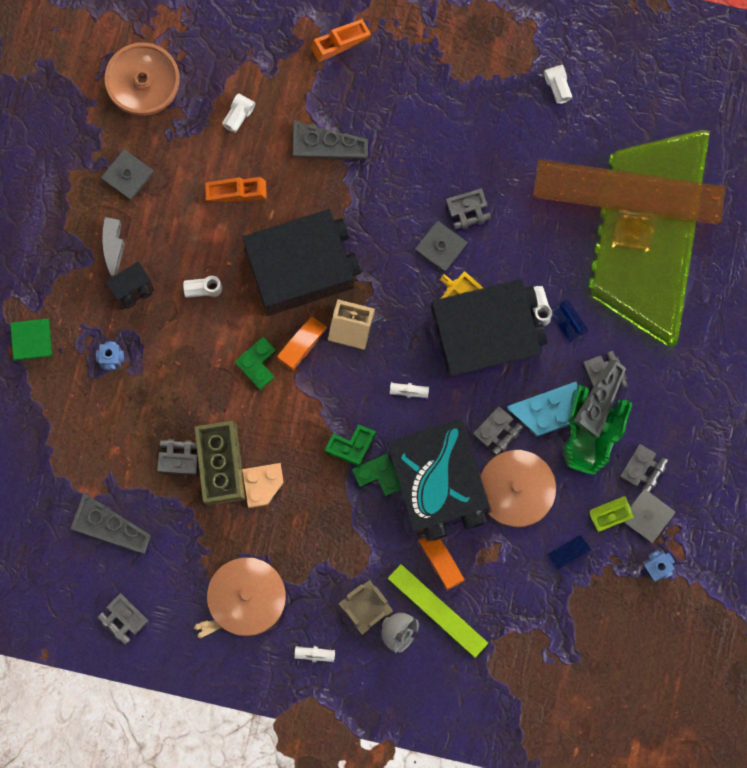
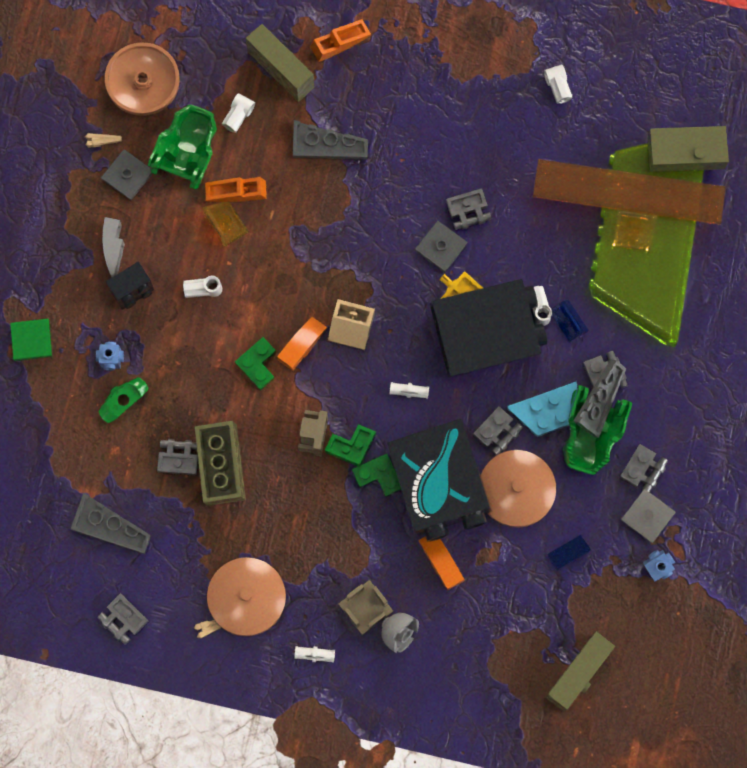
black brick [242,209,361,316] -> none
light nougat plate [242,463,284,508] -> none
lime tile [388,564,488,658] -> none
lime slope [590,496,634,532] -> none
none -> tan piece [85,133,122,148]
none -> green piece [98,377,148,423]
none -> green animal [147,104,217,189]
none -> clear yellow slope [202,201,249,247]
none -> olive brick [246,24,314,102]
none -> dark tan panel [298,410,328,457]
none -> olive brick [545,631,615,712]
none -> olive brick [647,126,729,172]

